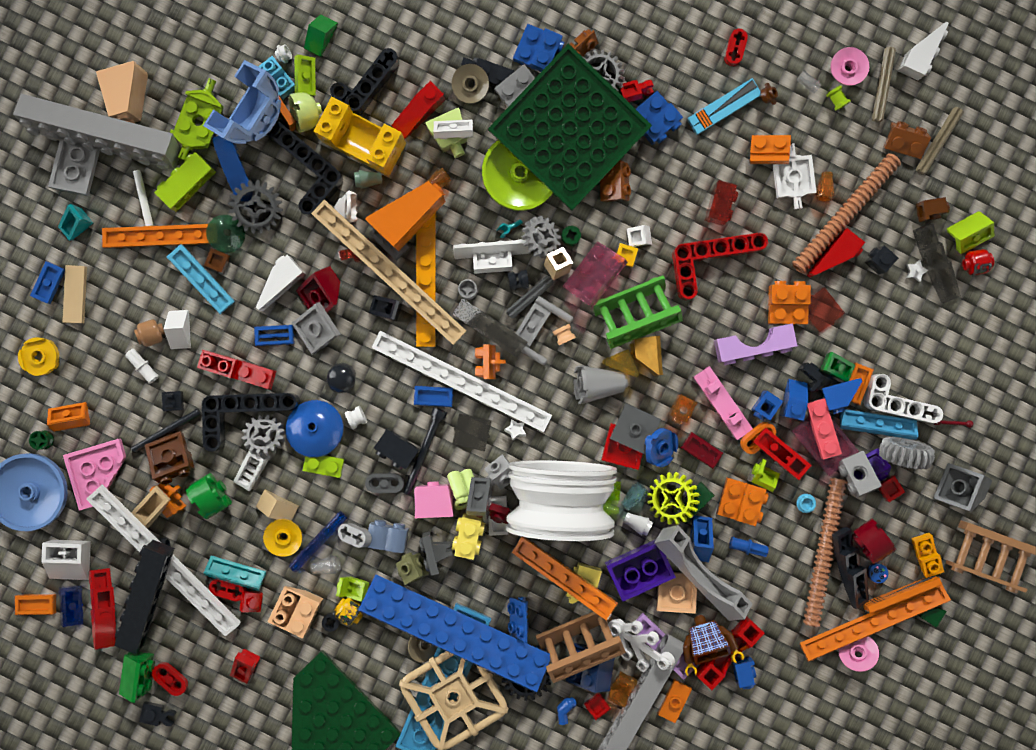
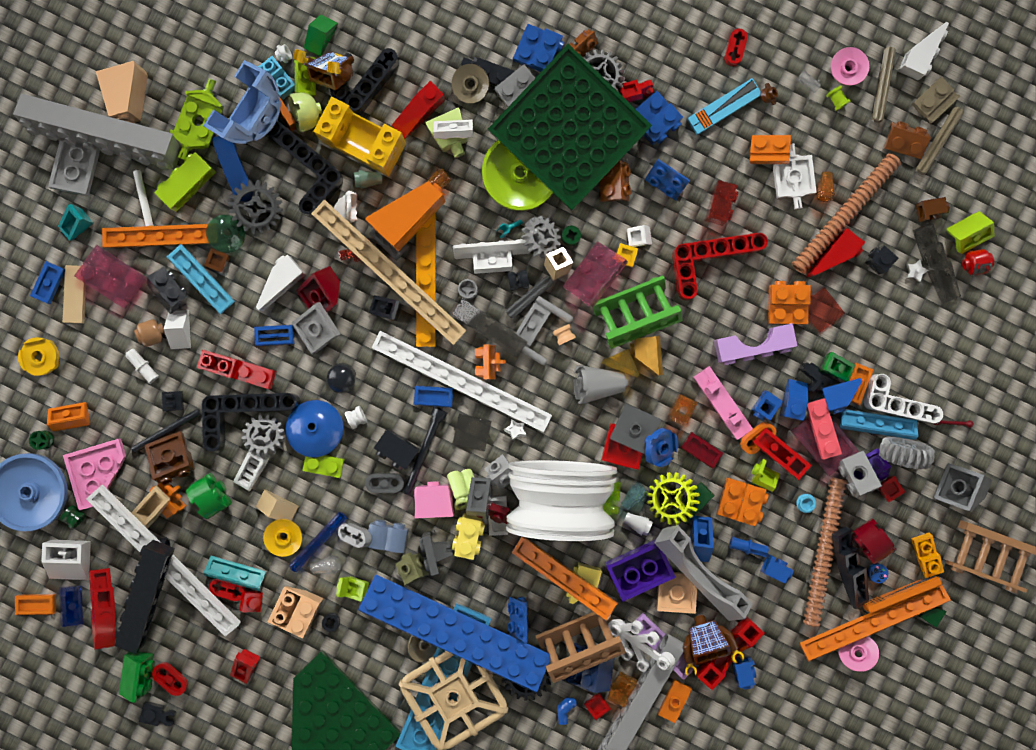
yellow head [334,598,363,626] -> none
none -> dark green wheel [60,505,86,530]
none -> clear pink plate [74,245,147,309]
none -> black brick [147,266,188,314]
none -> reddish brown torso [293,49,354,90]
none -> blue hinge [644,159,690,200]
none -> blue brick [760,554,793,584]
none -> dark tan plate [911,76,960,124]

